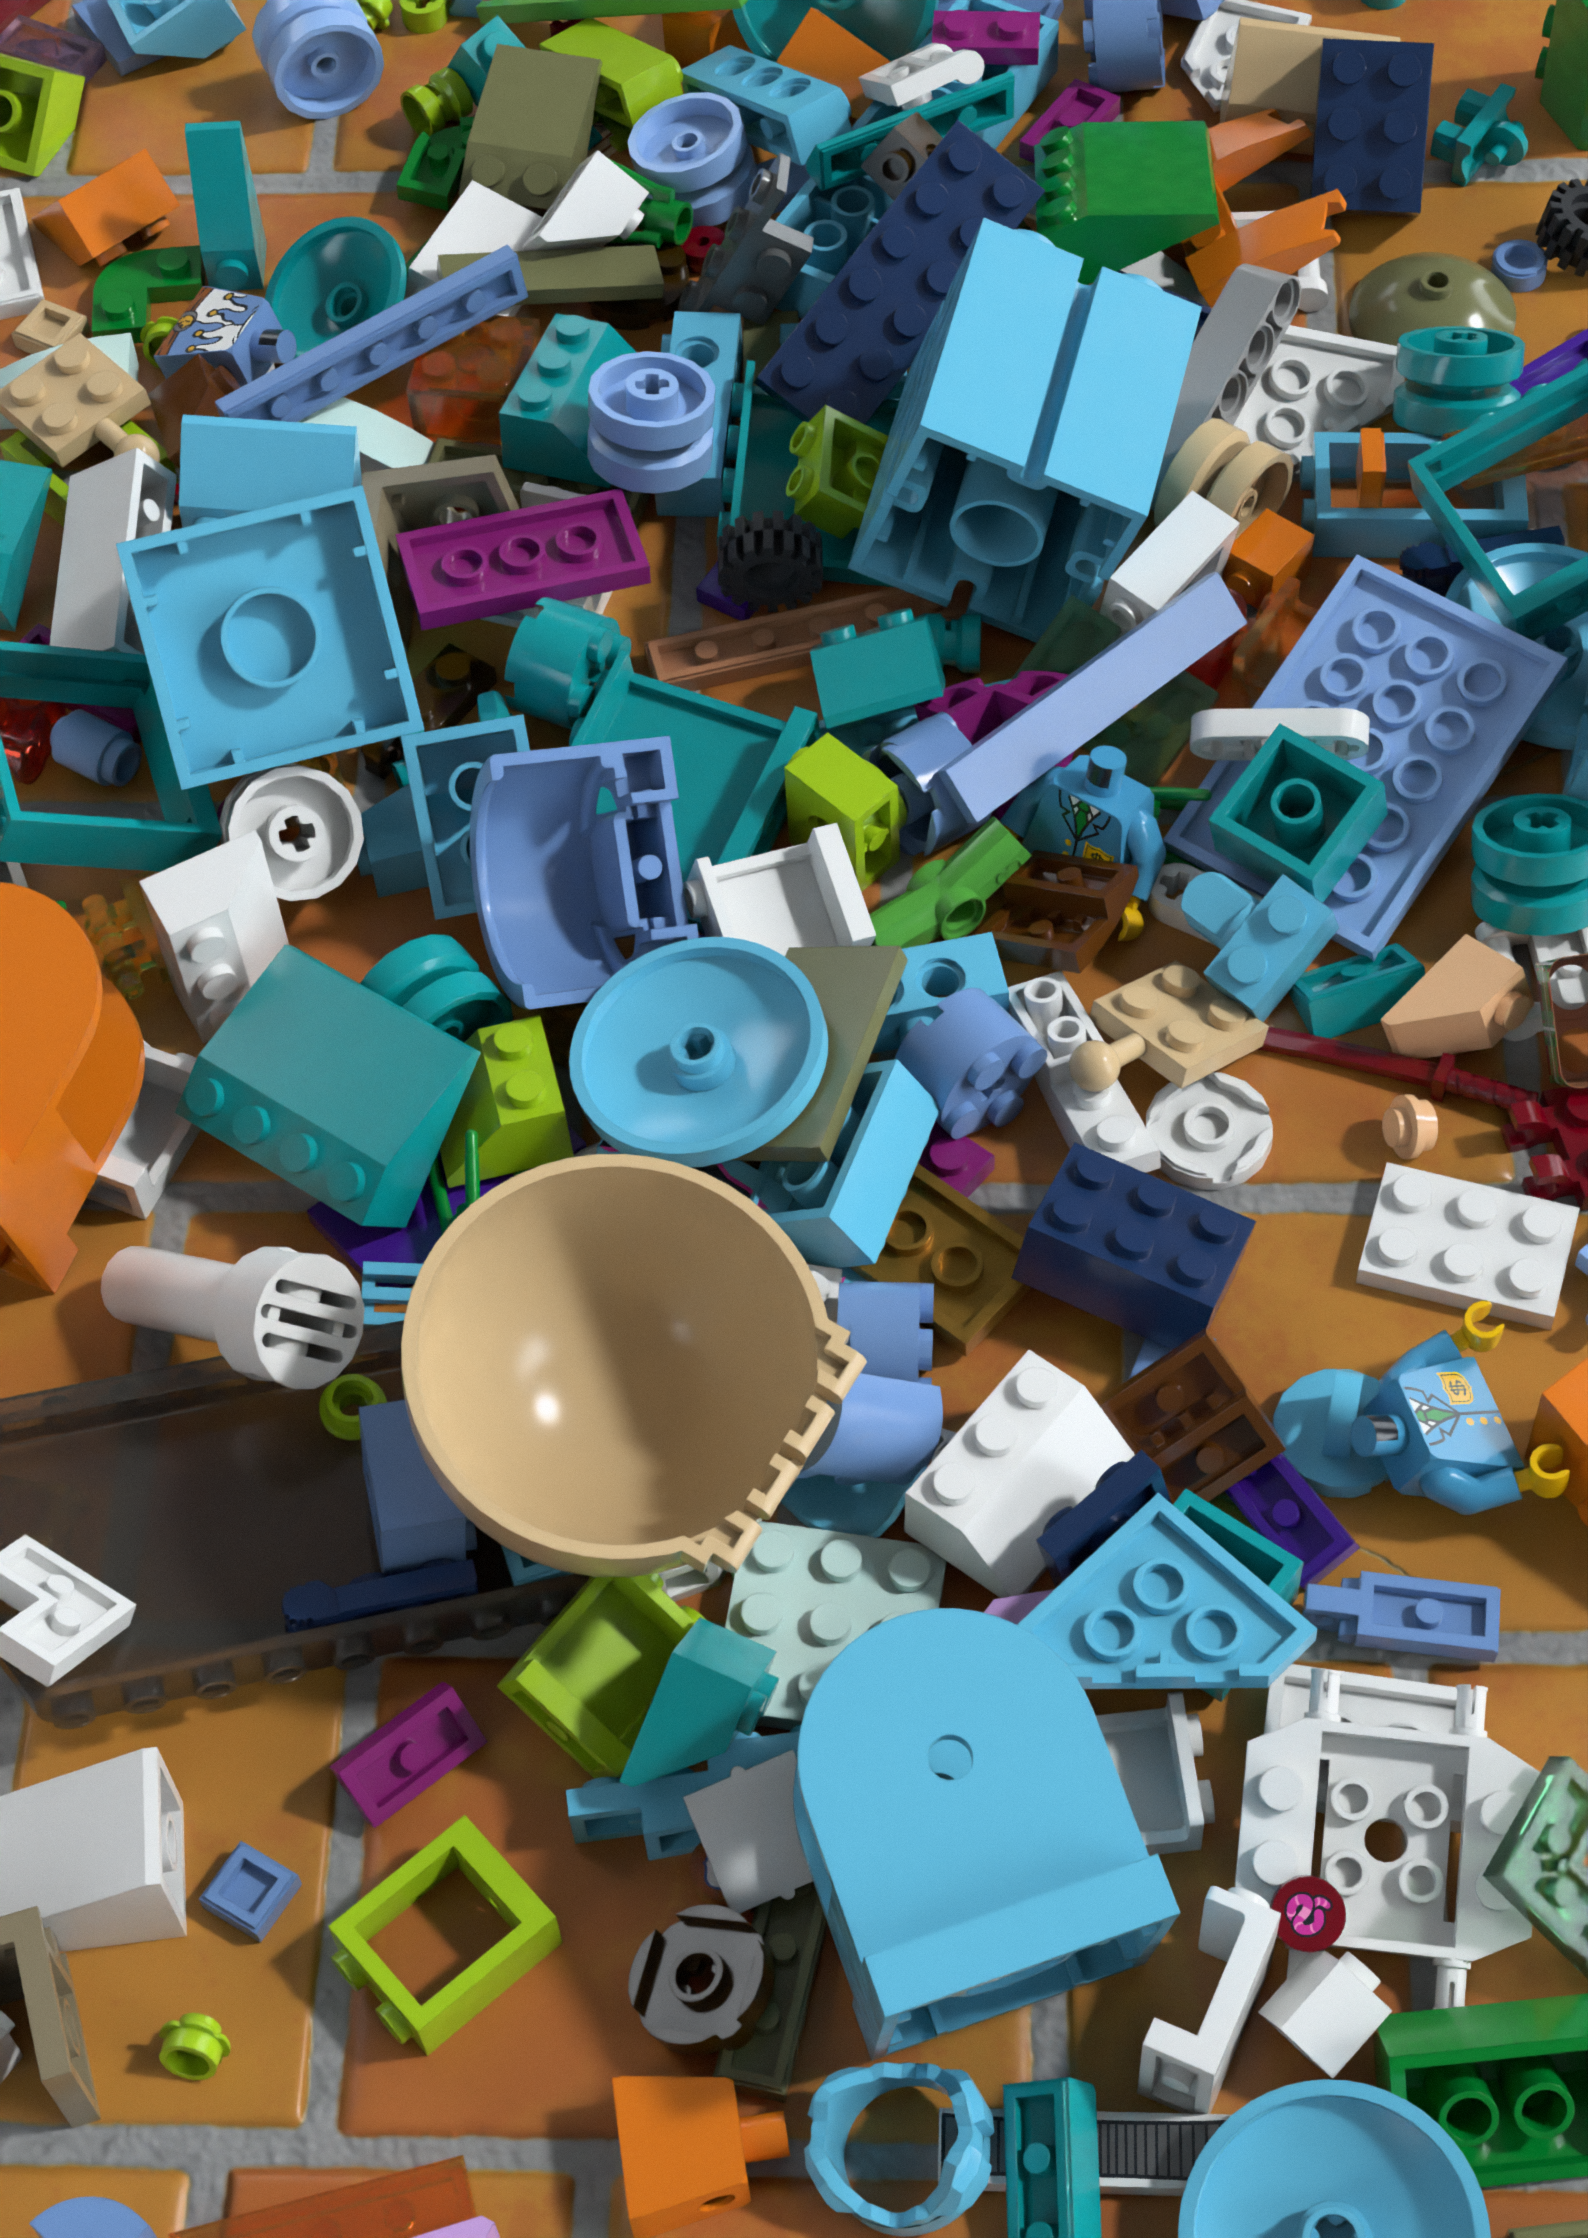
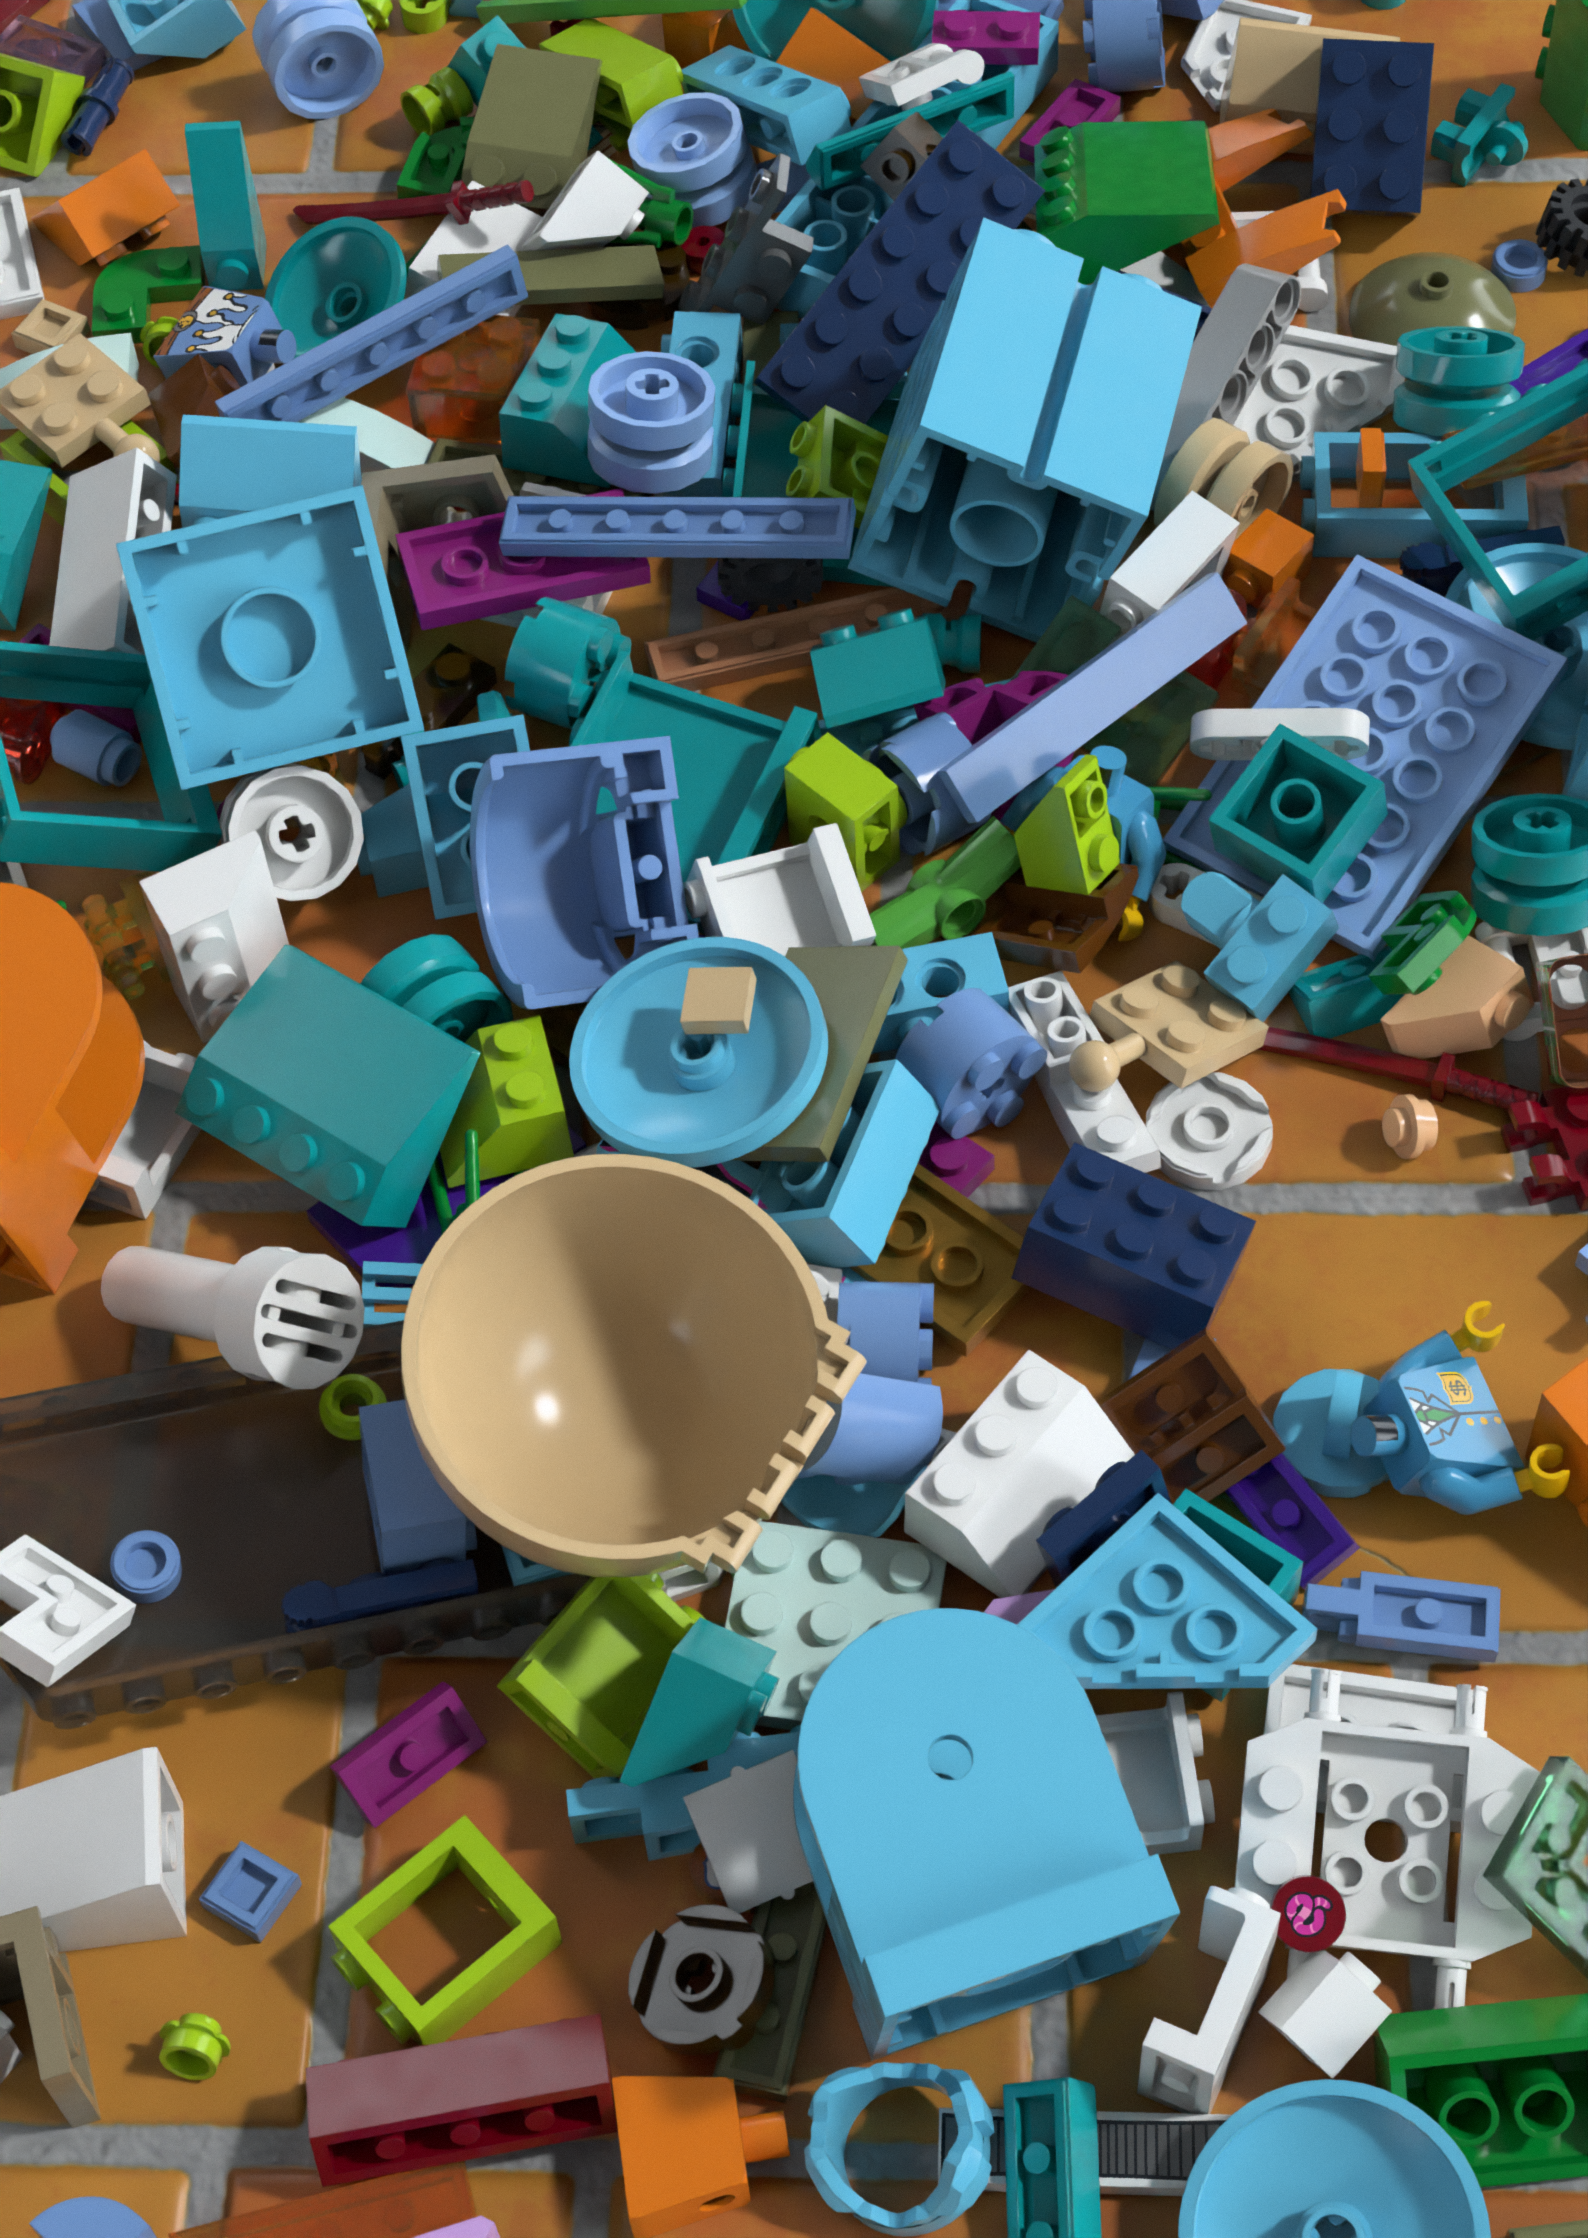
white plate [1356,1162,1580,1330] -> none
none -> dark blue pin [61,57,135,157]
none -> medium blue tile [110,1530,182,1604]
none -> dark red sword [293,180,534,225]
none -> brick [305,2013,618,2187]
none -> medium blue tile [499,496,856,559]
none -> tan tile [680,967,757,1034]
none -> lime slope [1014,754,1120,895]
none -> green plate [1368,891,1477,995]

